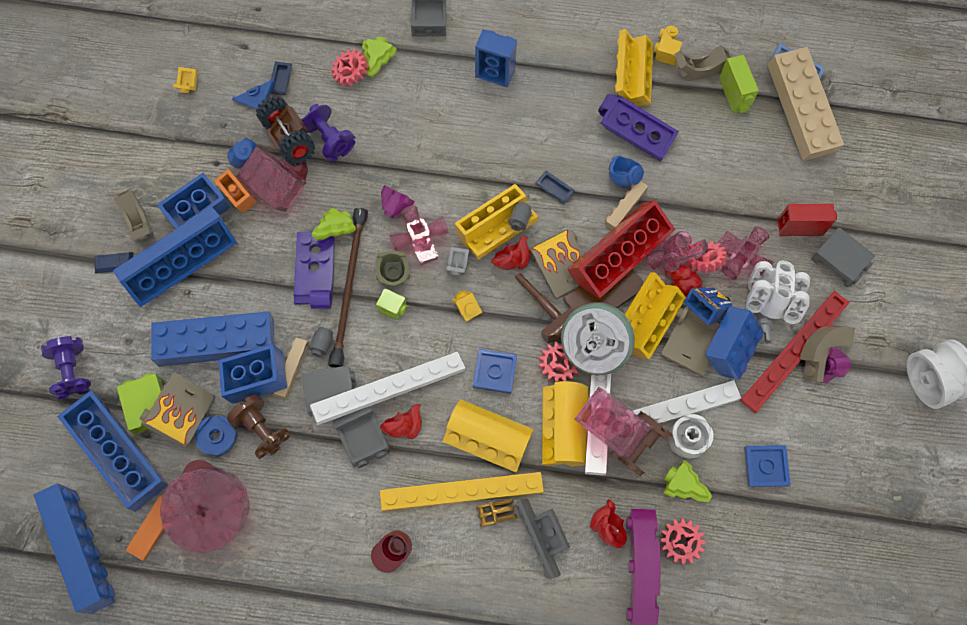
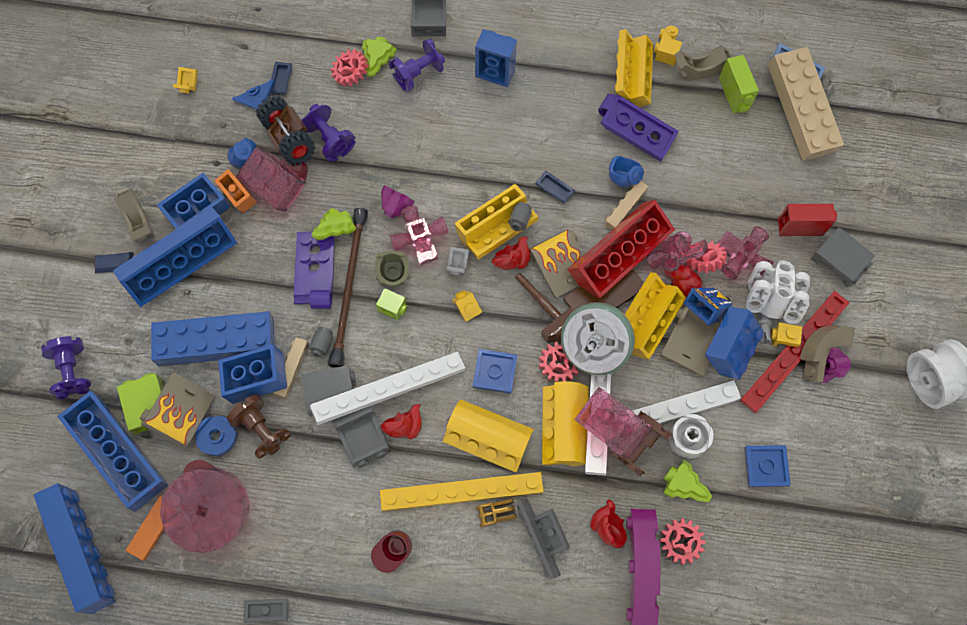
none -> dark grey plate [243,598,288,623]
none -> dark purple piece [389,39,445,93]
none -> yellow bracket [771,322,802,347]

